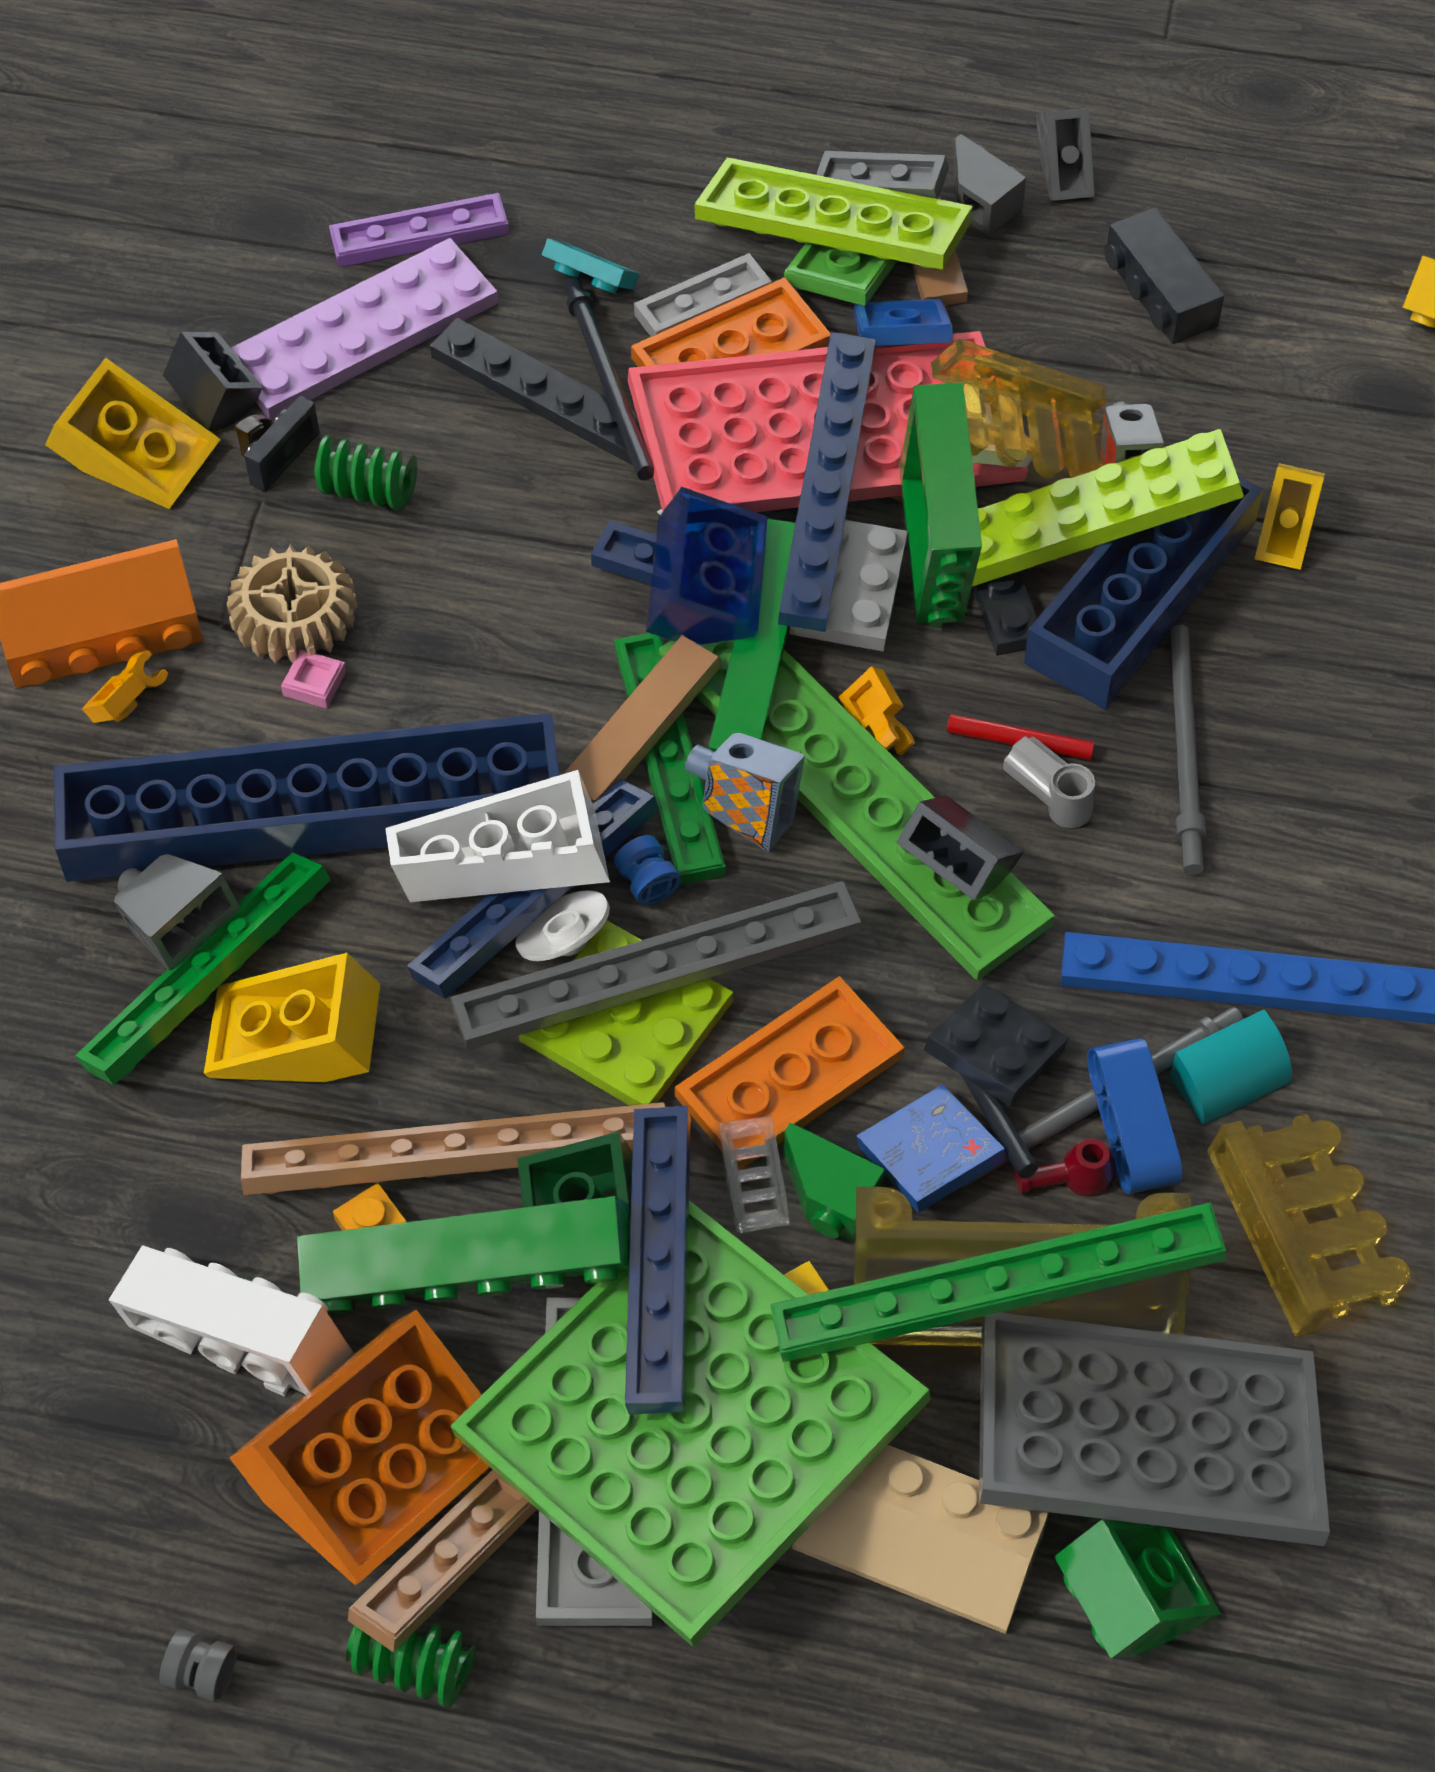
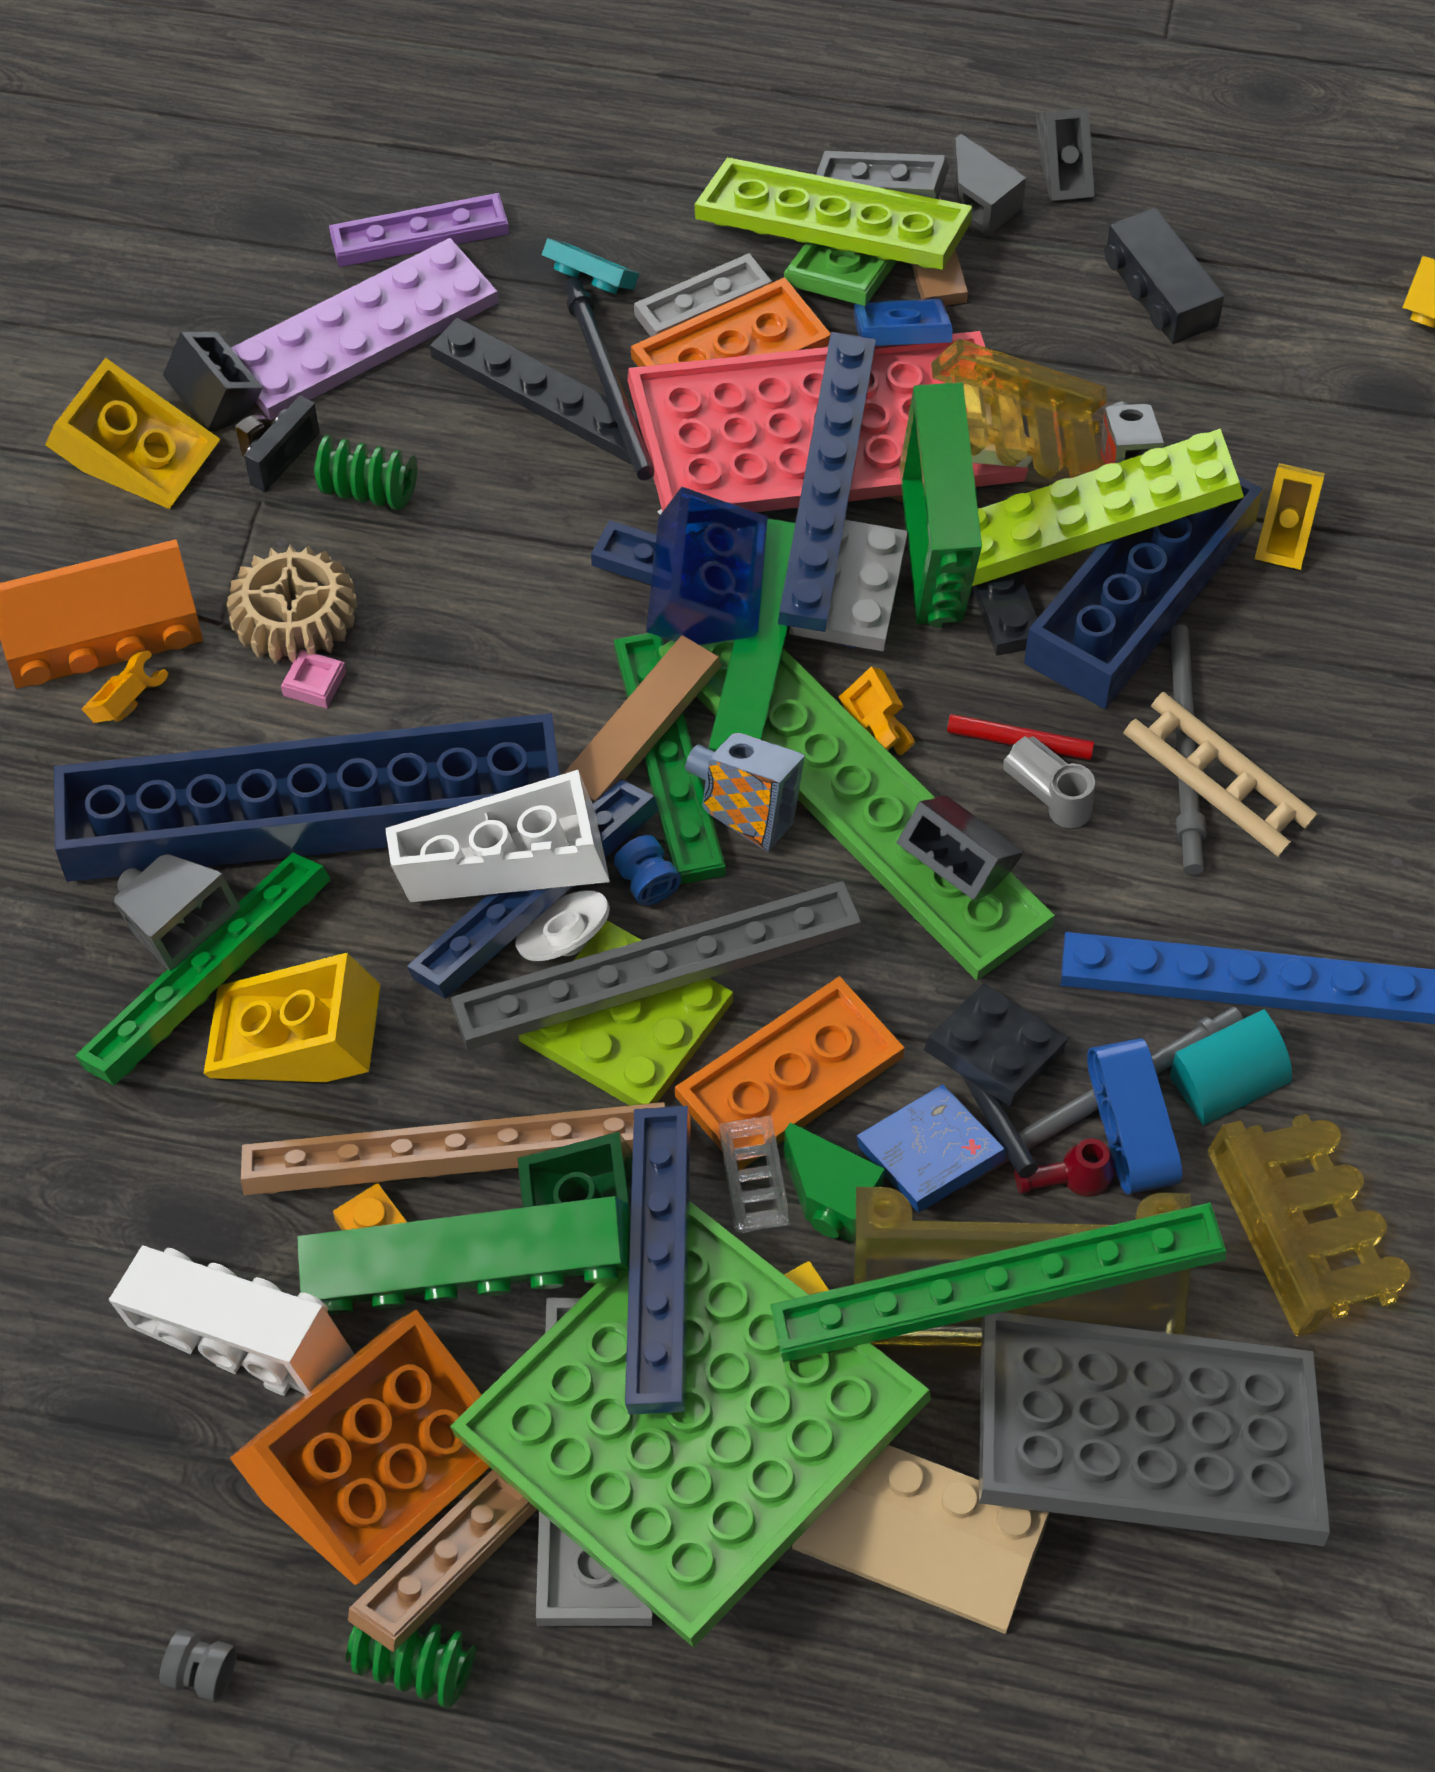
green slope [1054,1519,1221,1659] -> none
none -> tan bar [1123,692,1318,857]

